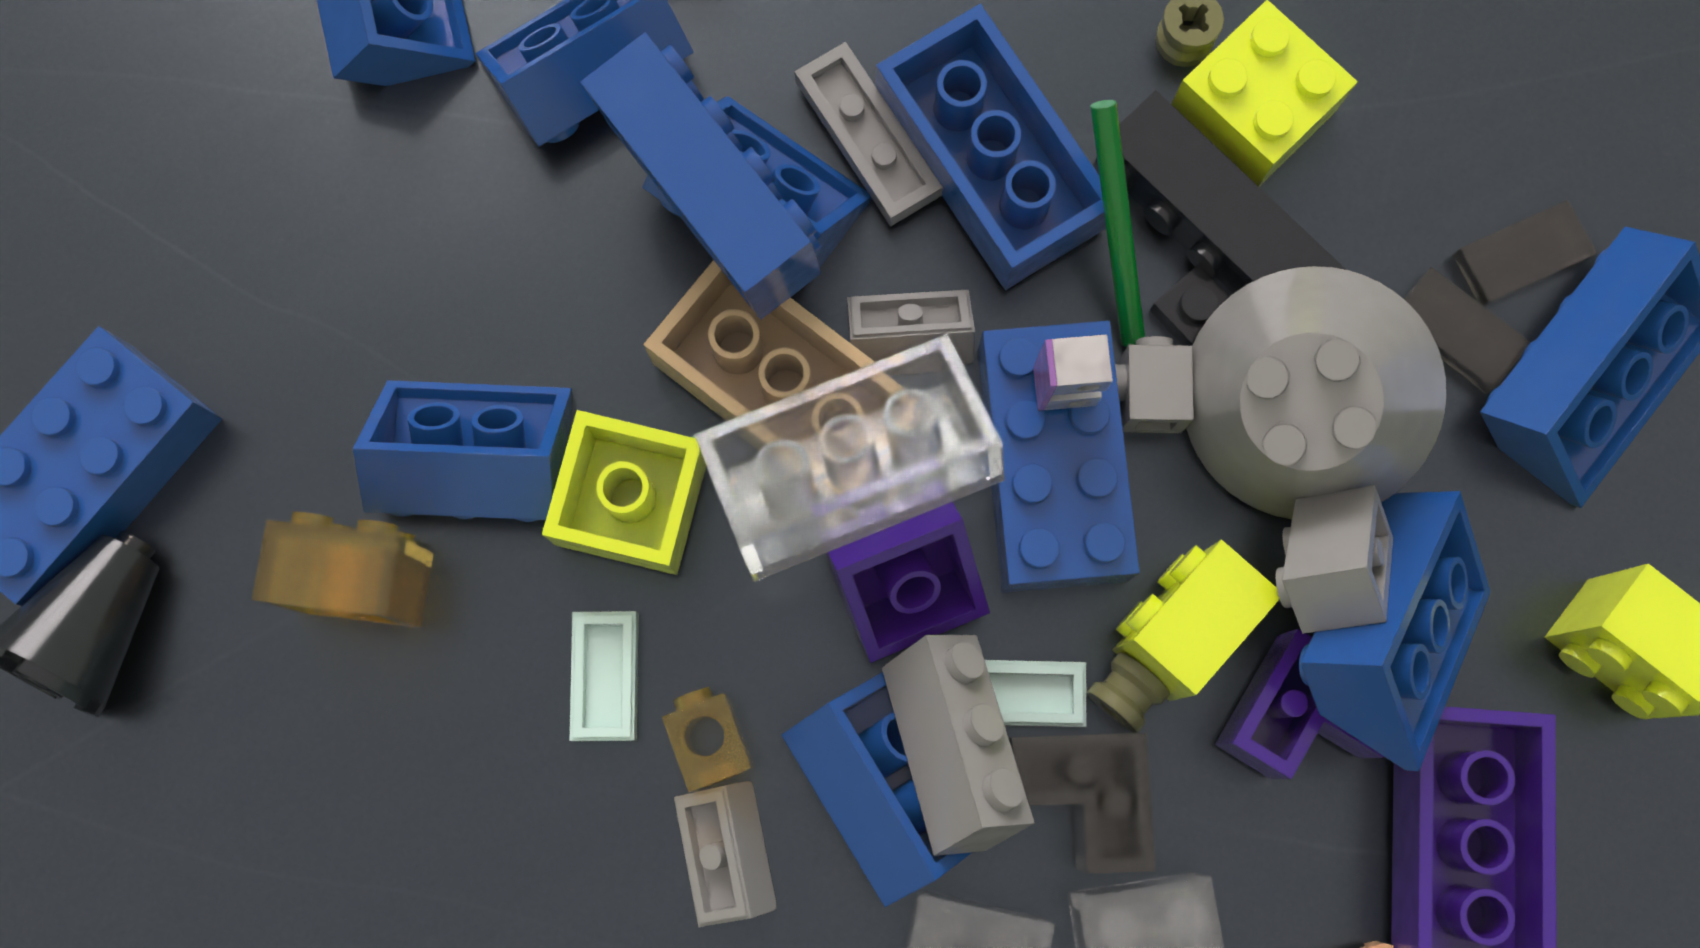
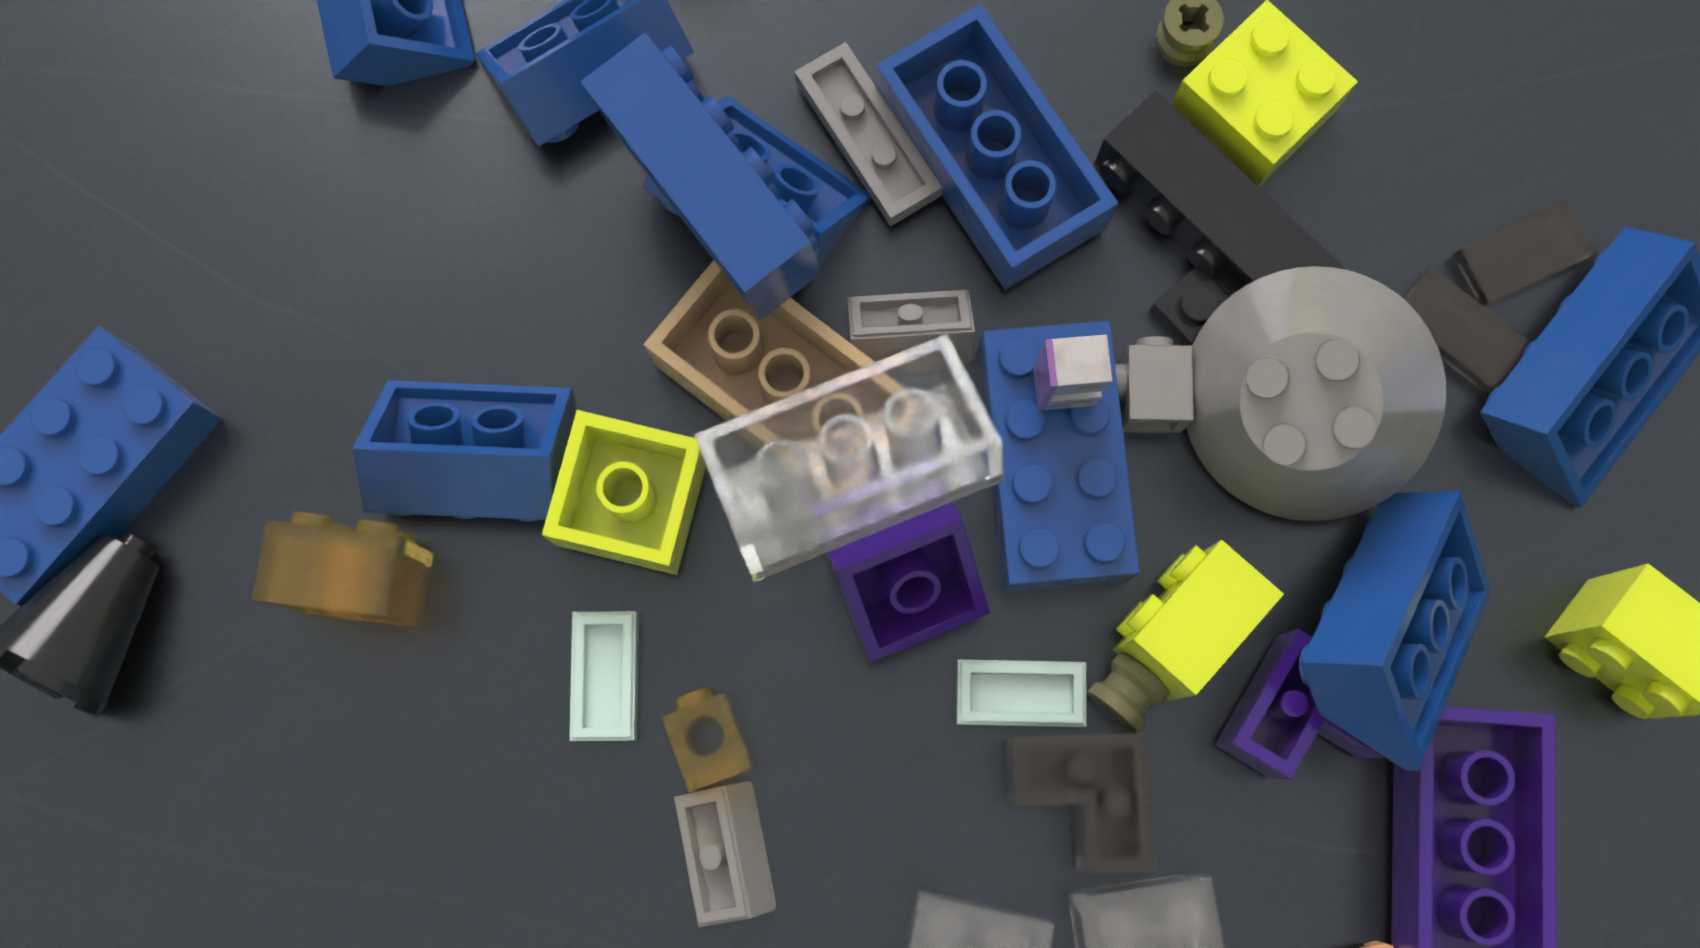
blue slope [781,672,973,907] -> none
light grey brick [882,635,1035,856] -> none
green bar [1090,100,1145,347] -> none
light grey brick [1276,485,1393,634] -> none

